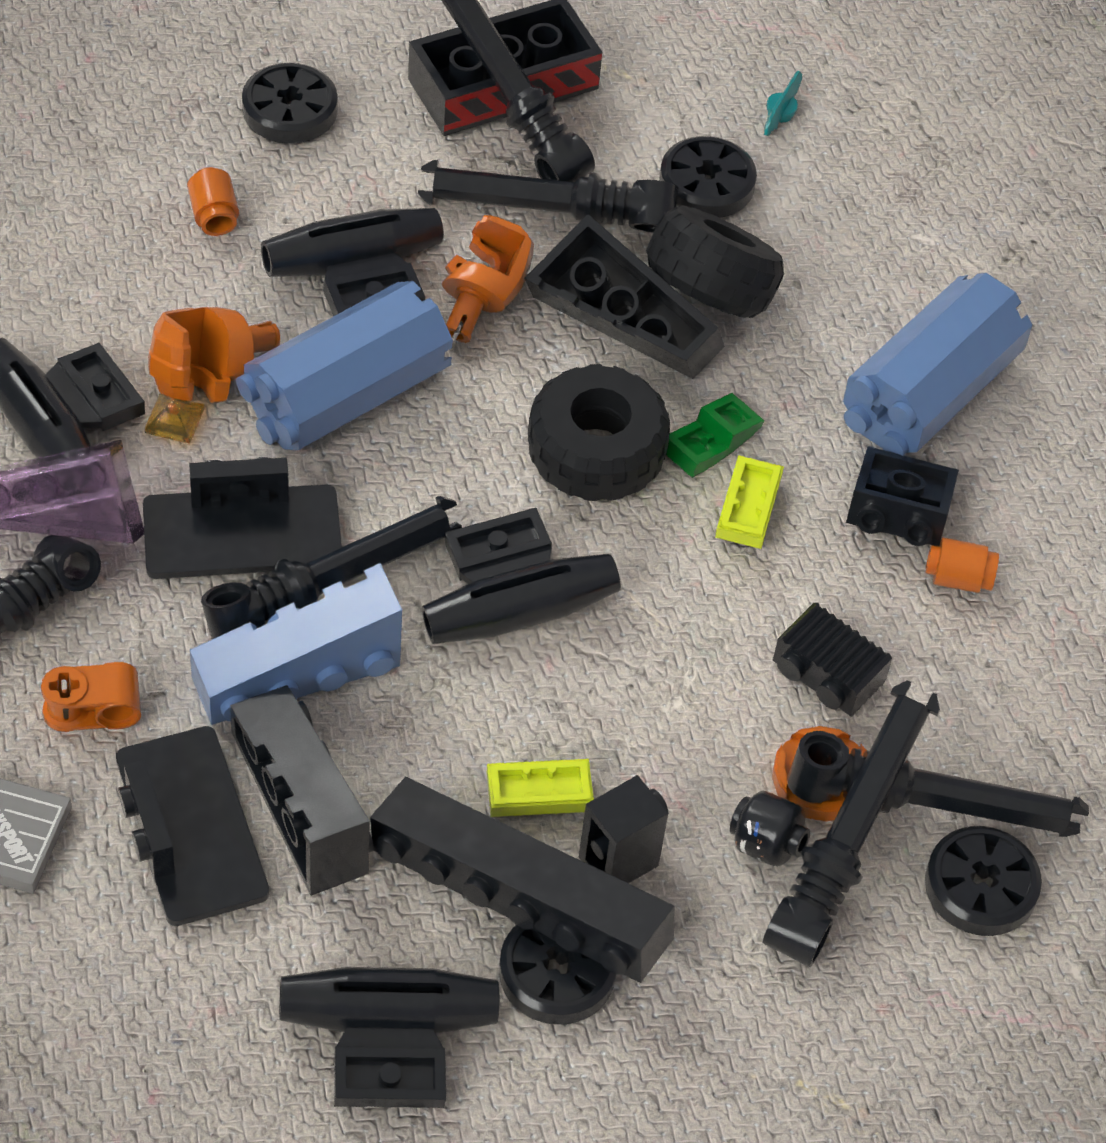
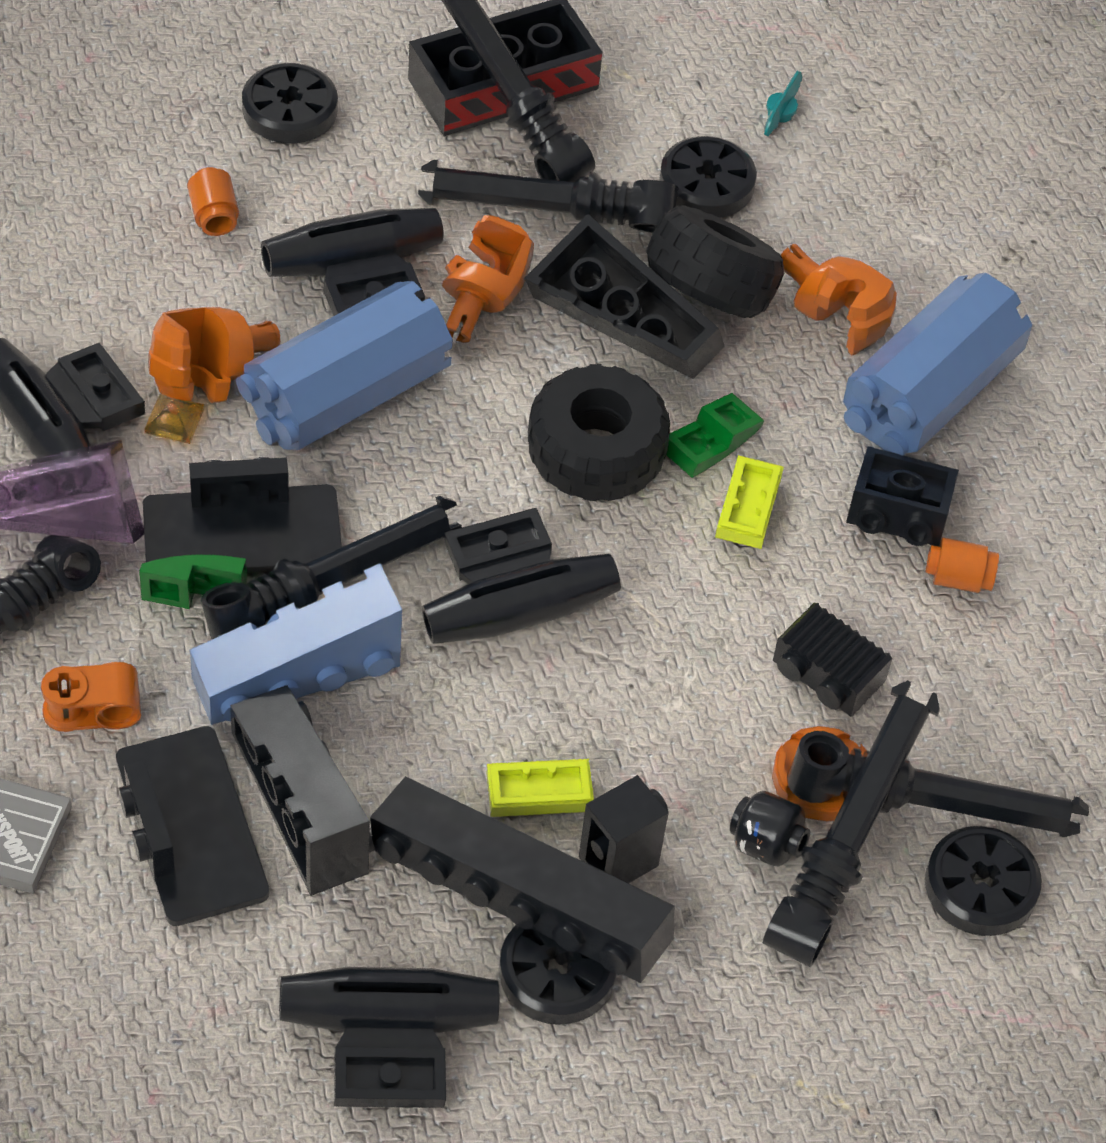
none -> green slope [139,555,247,609]
none -> orange piece [781,244,897,355]

